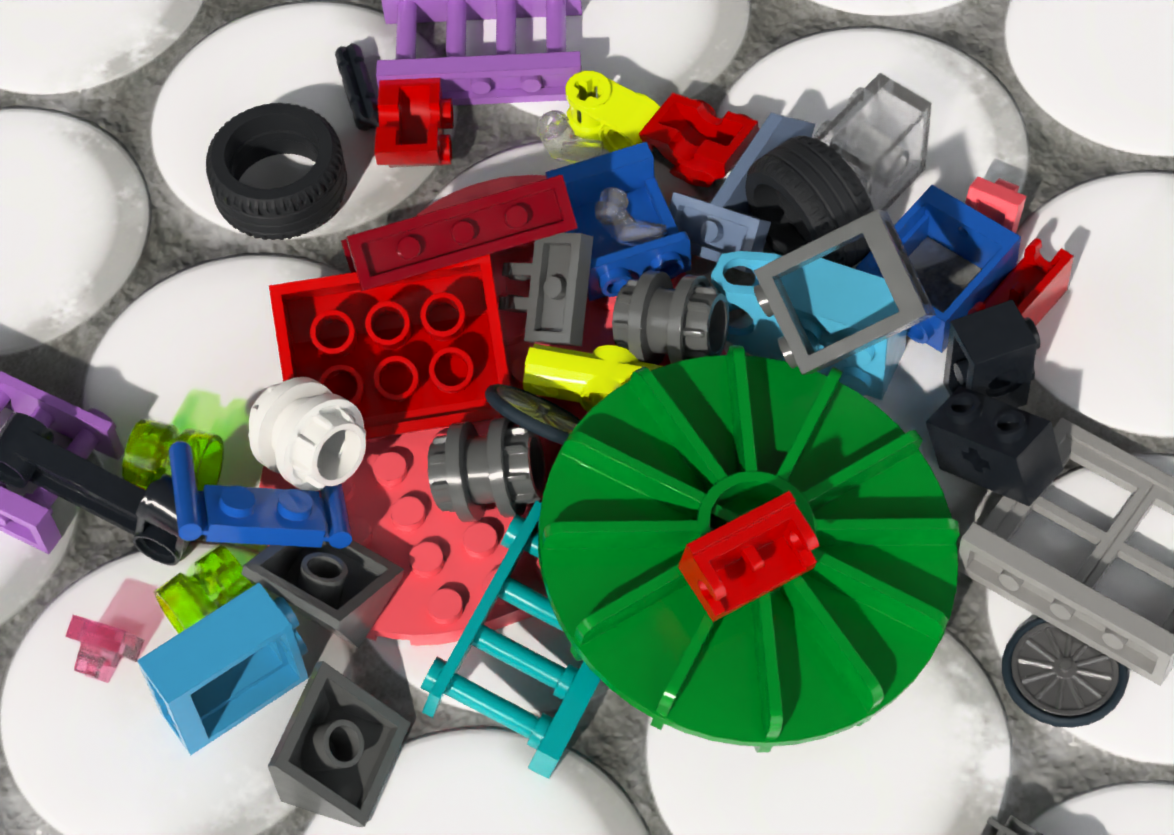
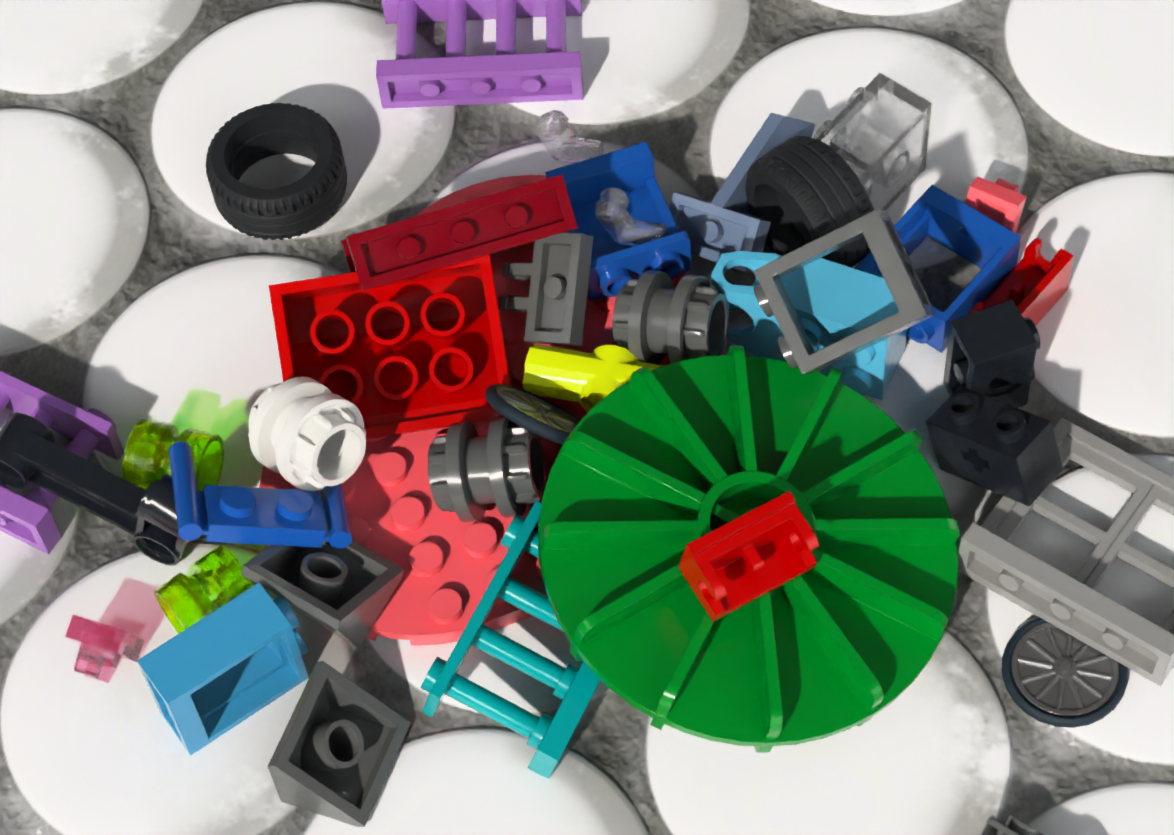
black axle [335,43,379,131] -> none
red cylinder [374,78,454,168] -> none
neon yellow piece [565,71,660,152] -> none
red cylinder [639,92,759,188] -> none

